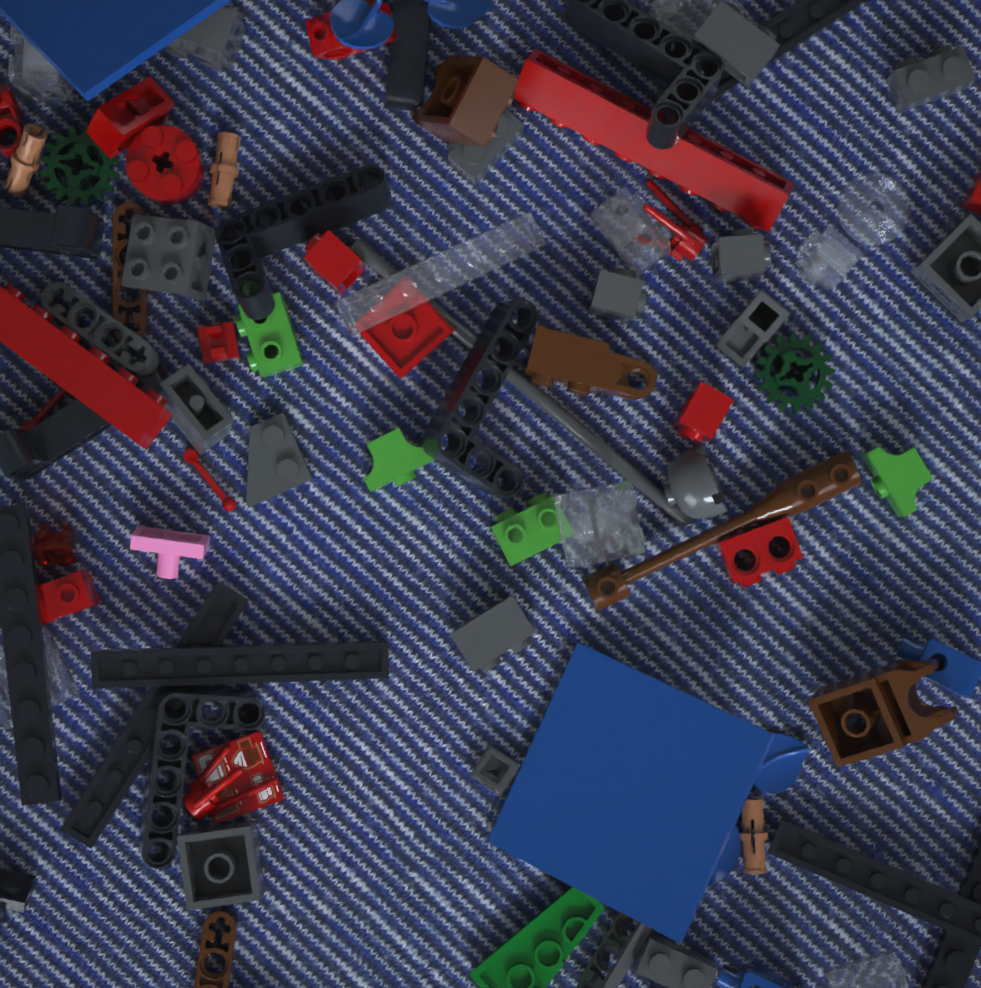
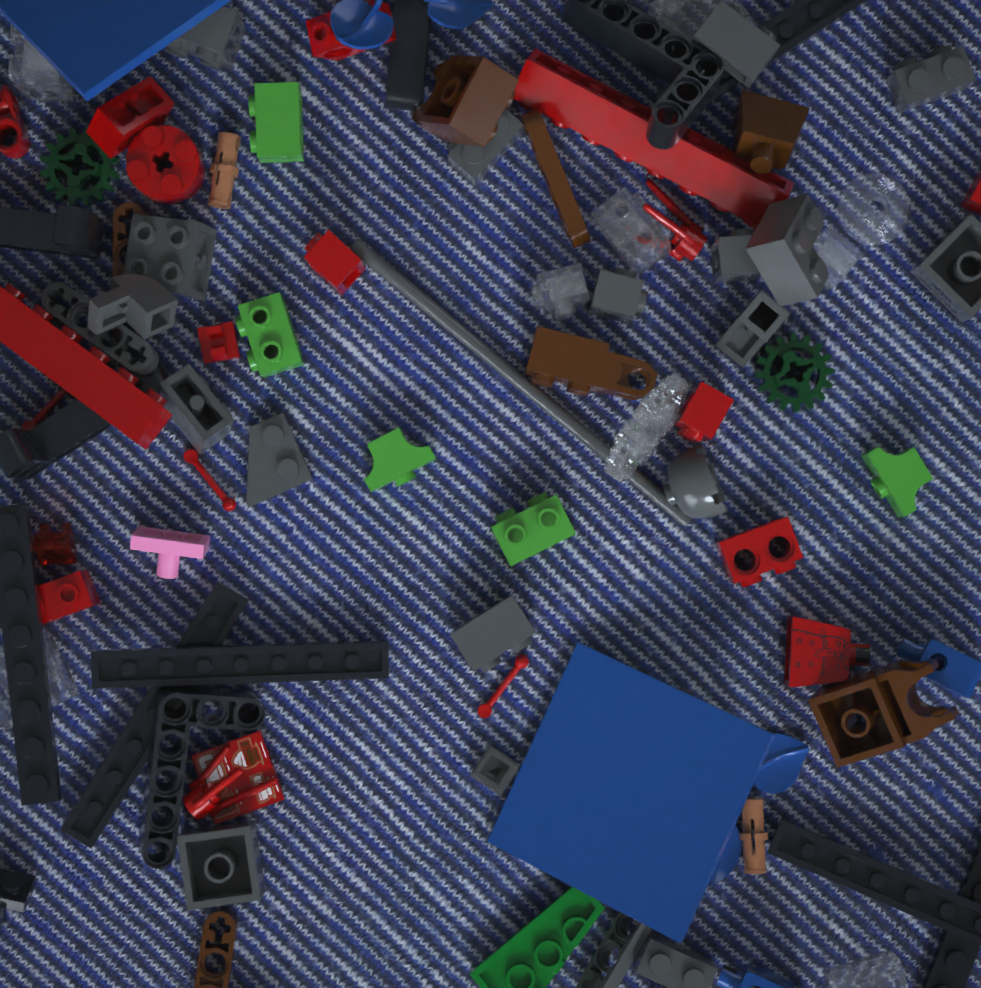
nougat pin [4,124,48,196] -> none
black beam [215,165,392,320] -> none
clear tile [335,212,547,336] -> none
red plate [352,276,455,379] -> none
black beam [422,300,538,497] -> none
clear brick [553,481,645,569] -> none
reddish brown bar [582,451,862,611] -> none
none -> dark grey brick [87,274,177,340]
none -> bright green brick [248,82,304,163]
none -> red hinge [477,654,529,718]
none -> reddish brown beam [520,109,591,249]
none -> clear brick [530,263,590,321]
none -> clear gear [604,373,690,482]
none -> reddish brown torso [733,90,809,174]
none -> dark grey brick [745,194,829,306]
none -> red torso [784,615,870,687]

